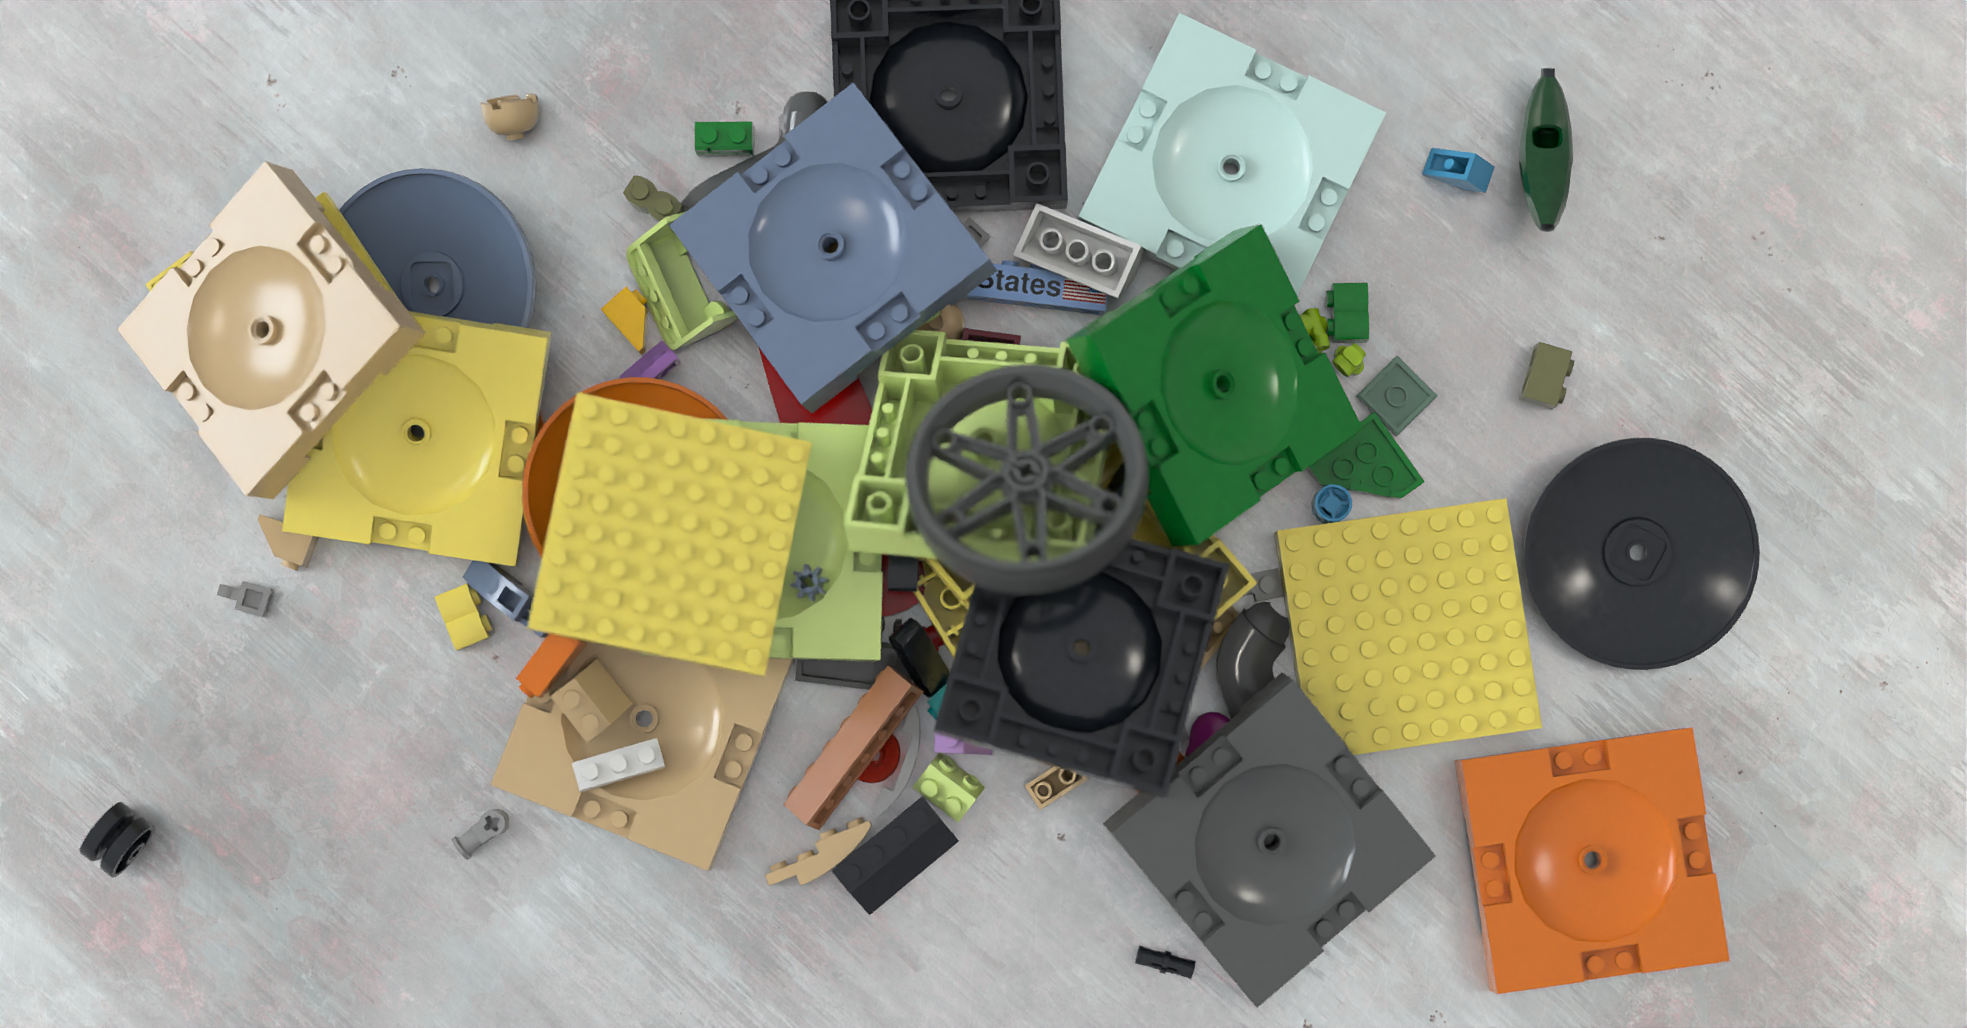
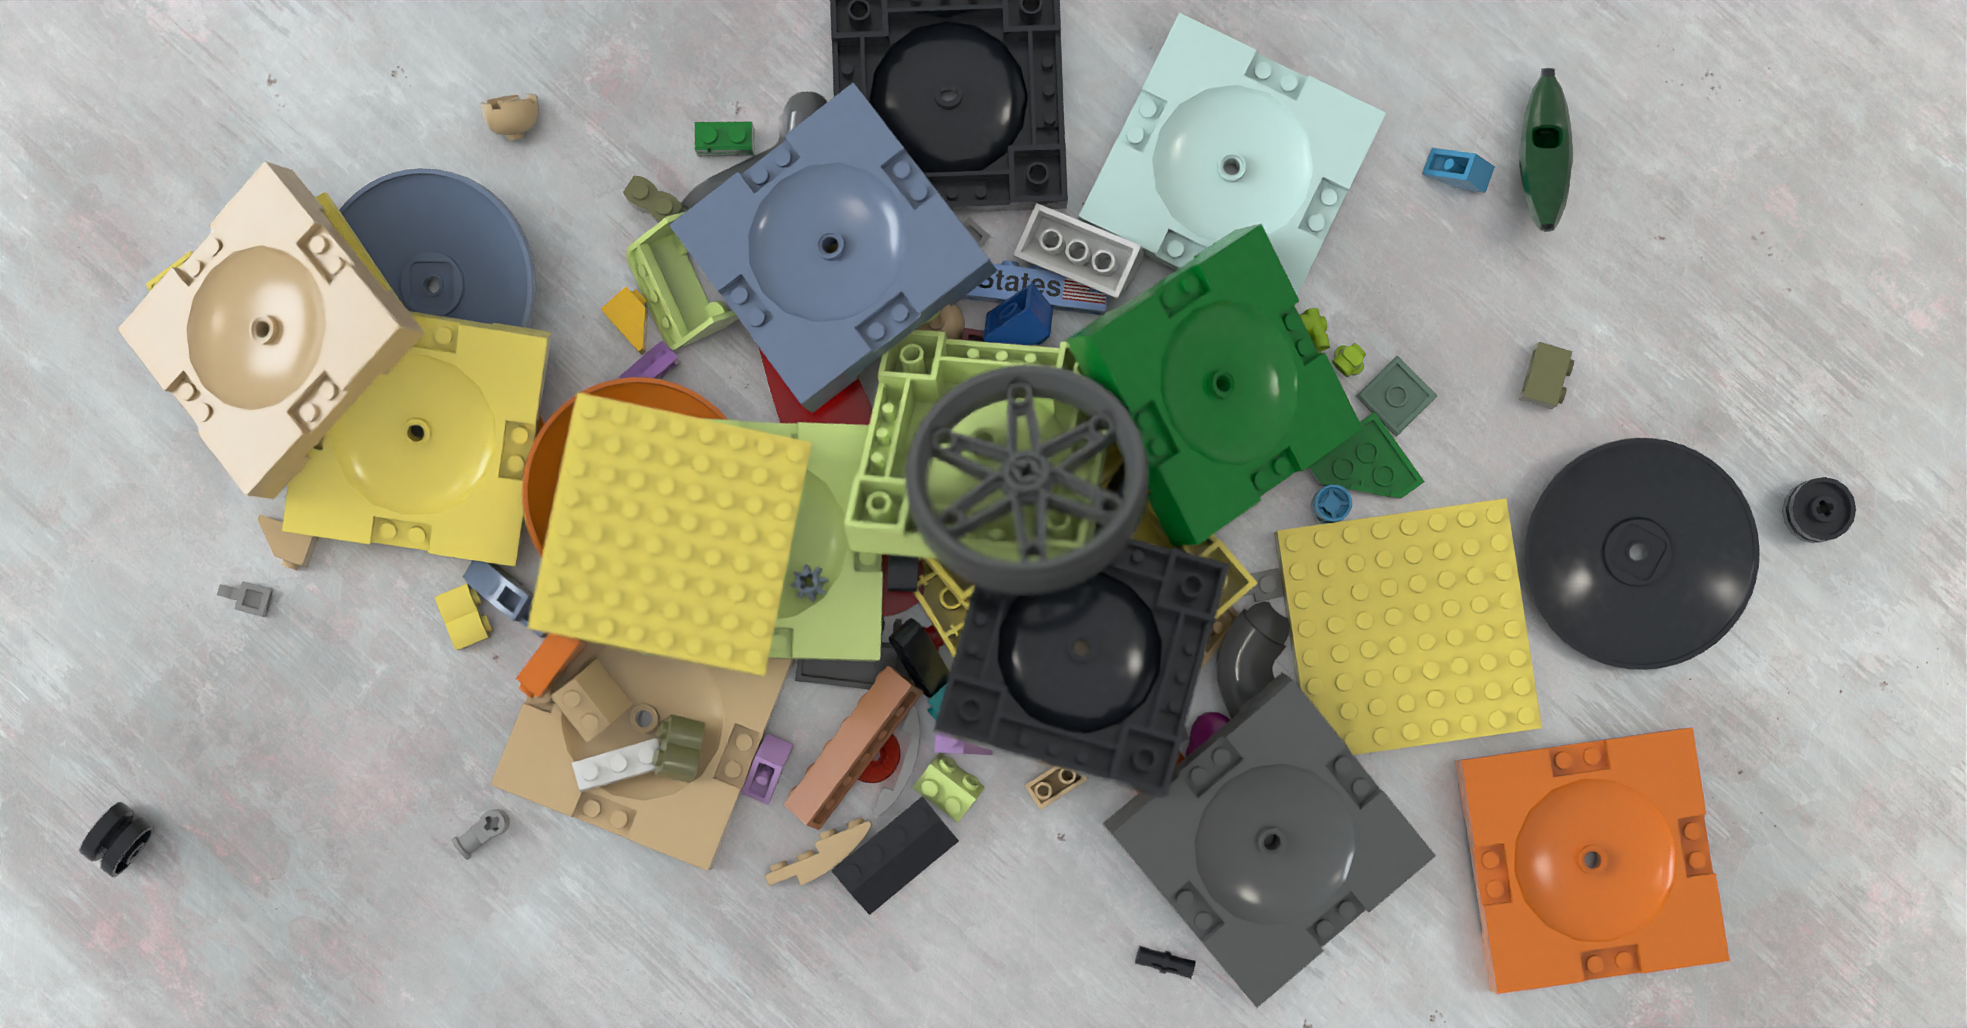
green brick [1326,283,1369,343] -> none
none -> olive brick [652,714,705,783]
none -> lavender slope [742,733,793,805]
none -> blue slope [983,283,1053,346]
none -> black wheel [1782,477,1856,543]

